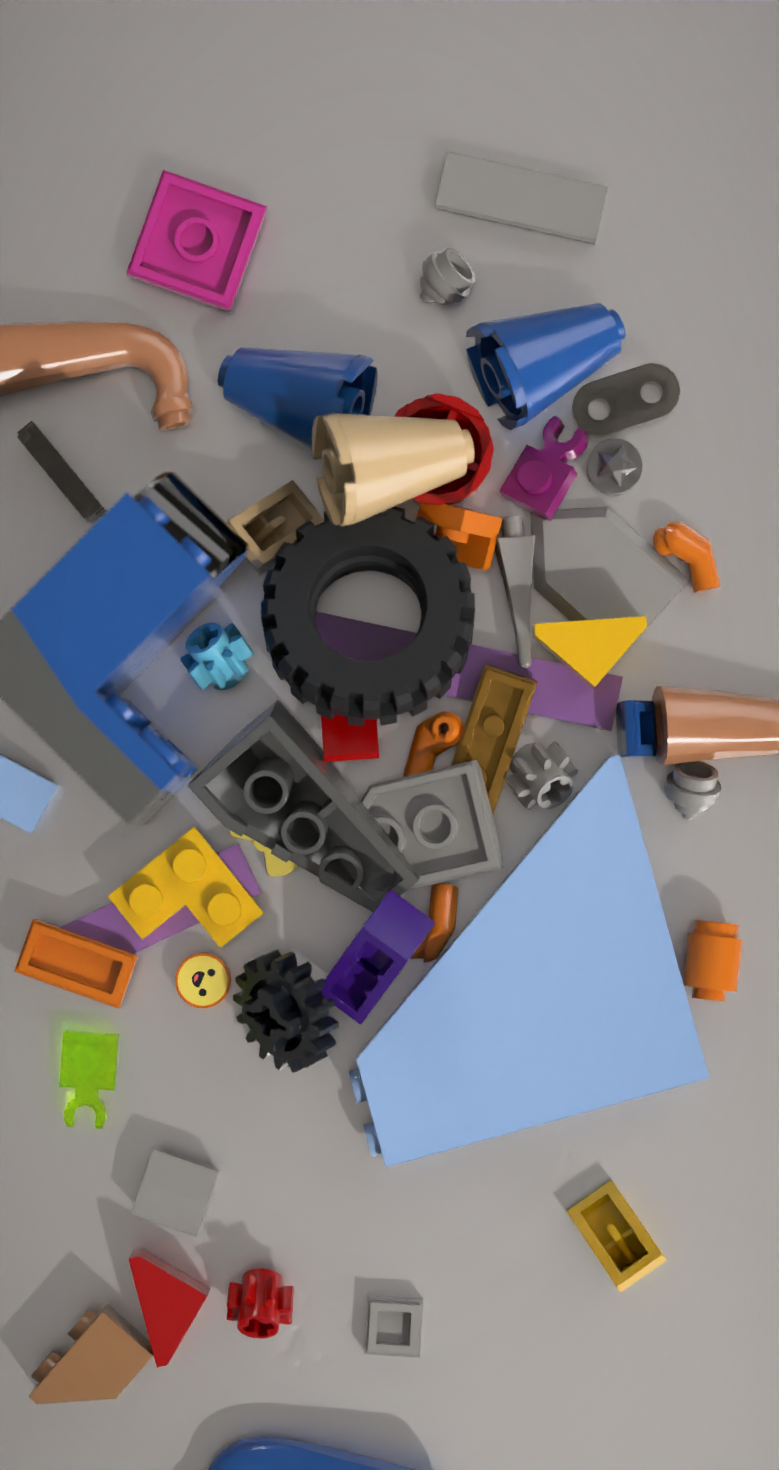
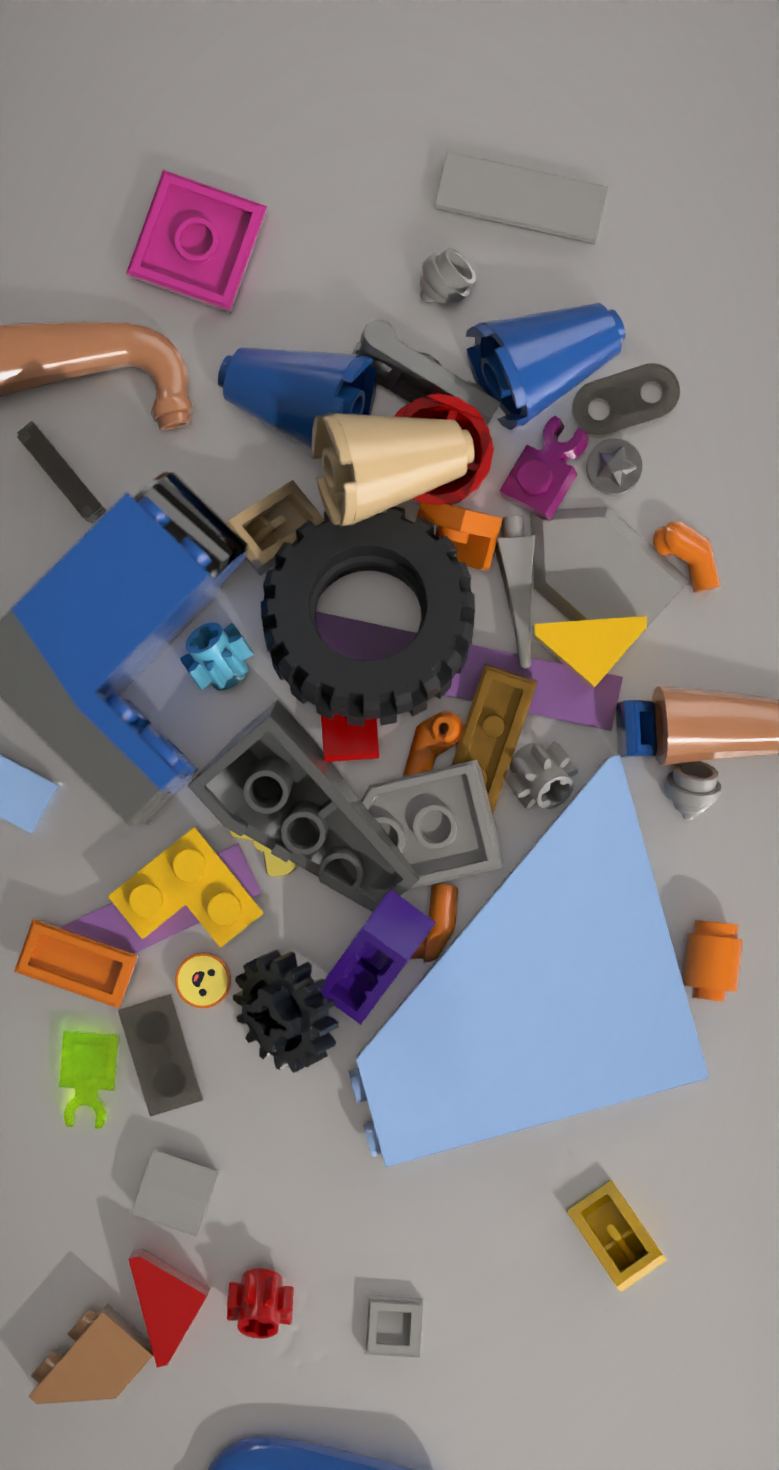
none -> clear smoke plate [118,993,204,1117]
none -> dark grey plate [352,319,501,425]

